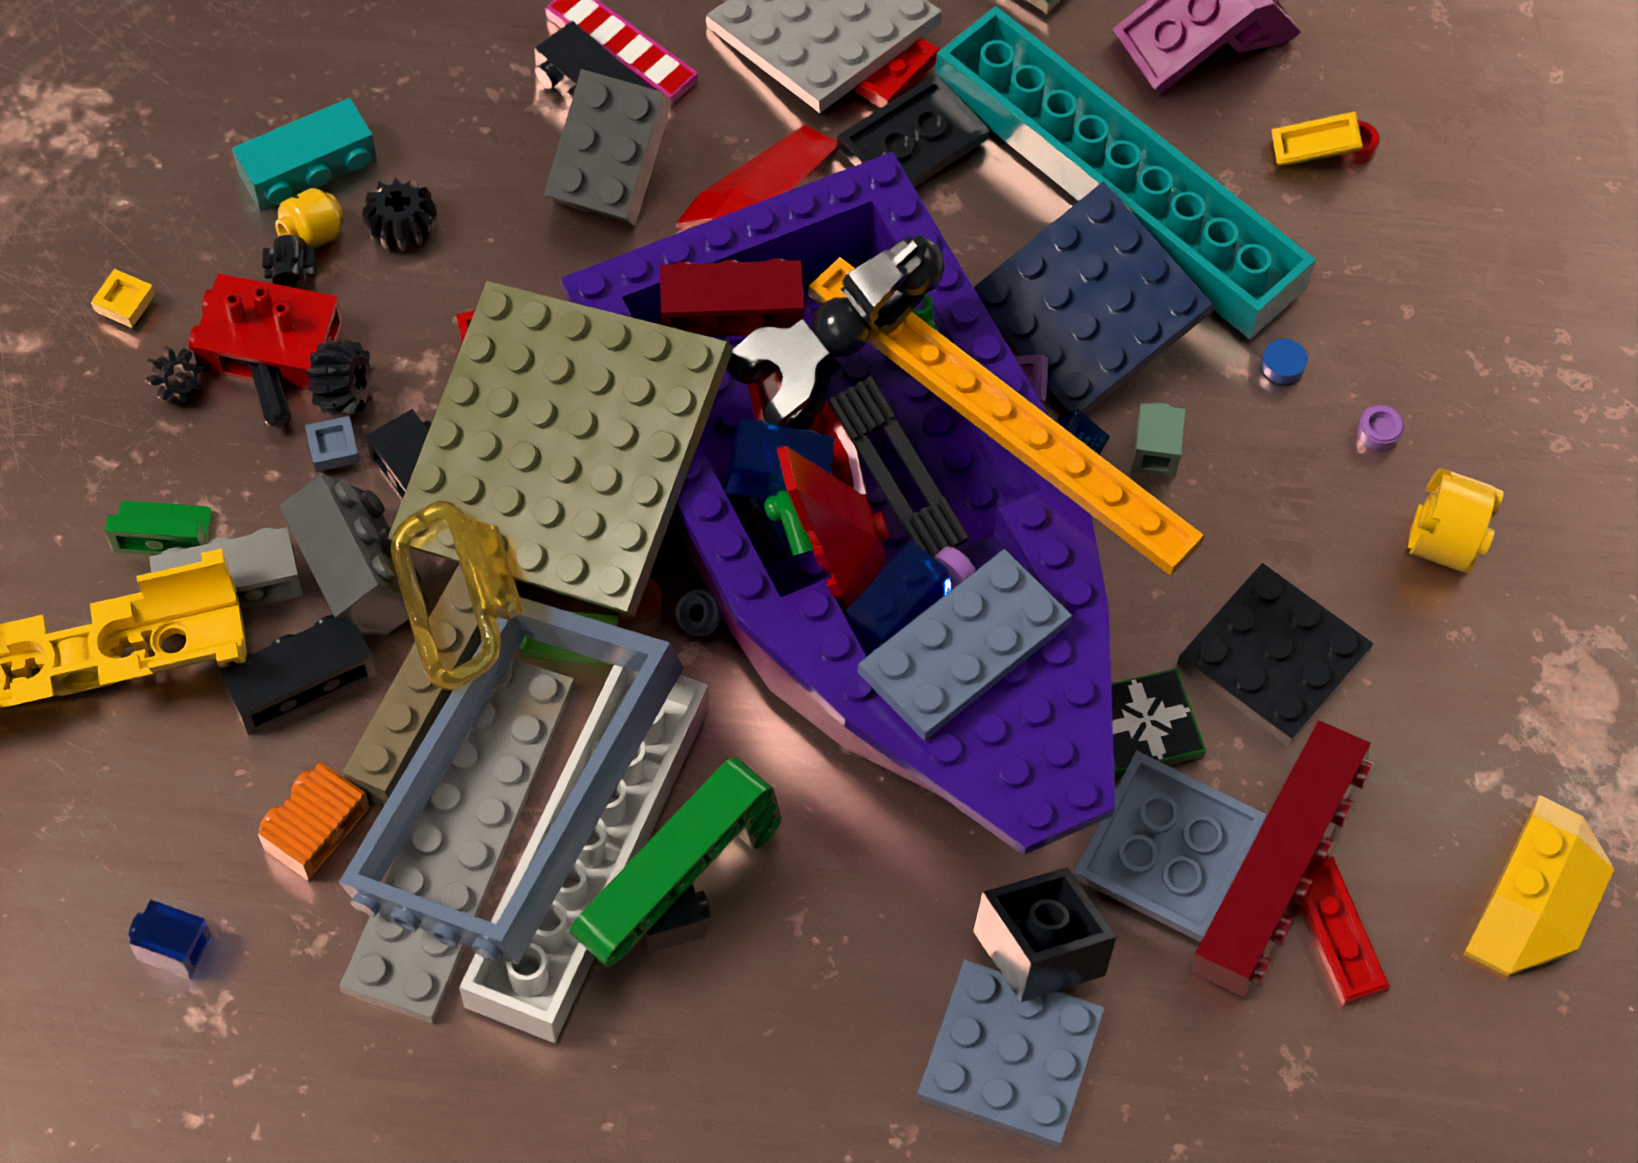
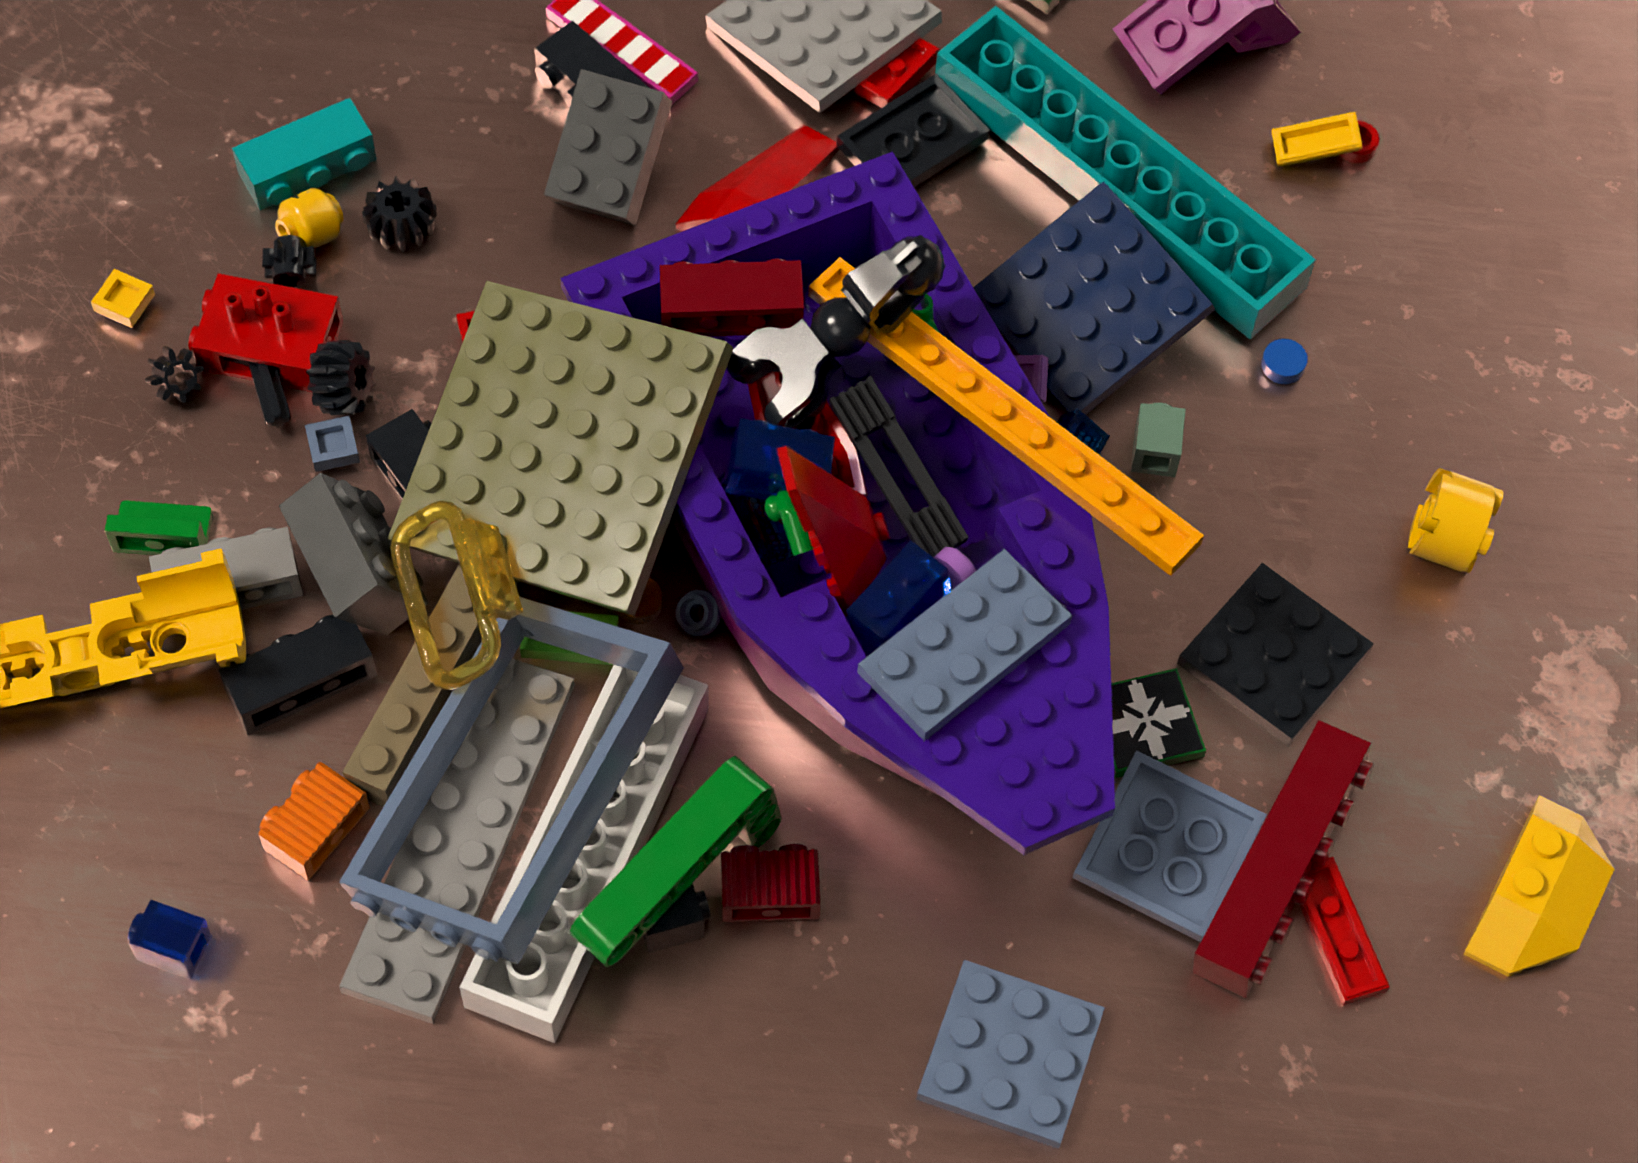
black brick [973,867,1117,1002] -> none
medium lavender tile [1357,405,1404,451] -> none
none -> dark red brick [721,844,821,922]

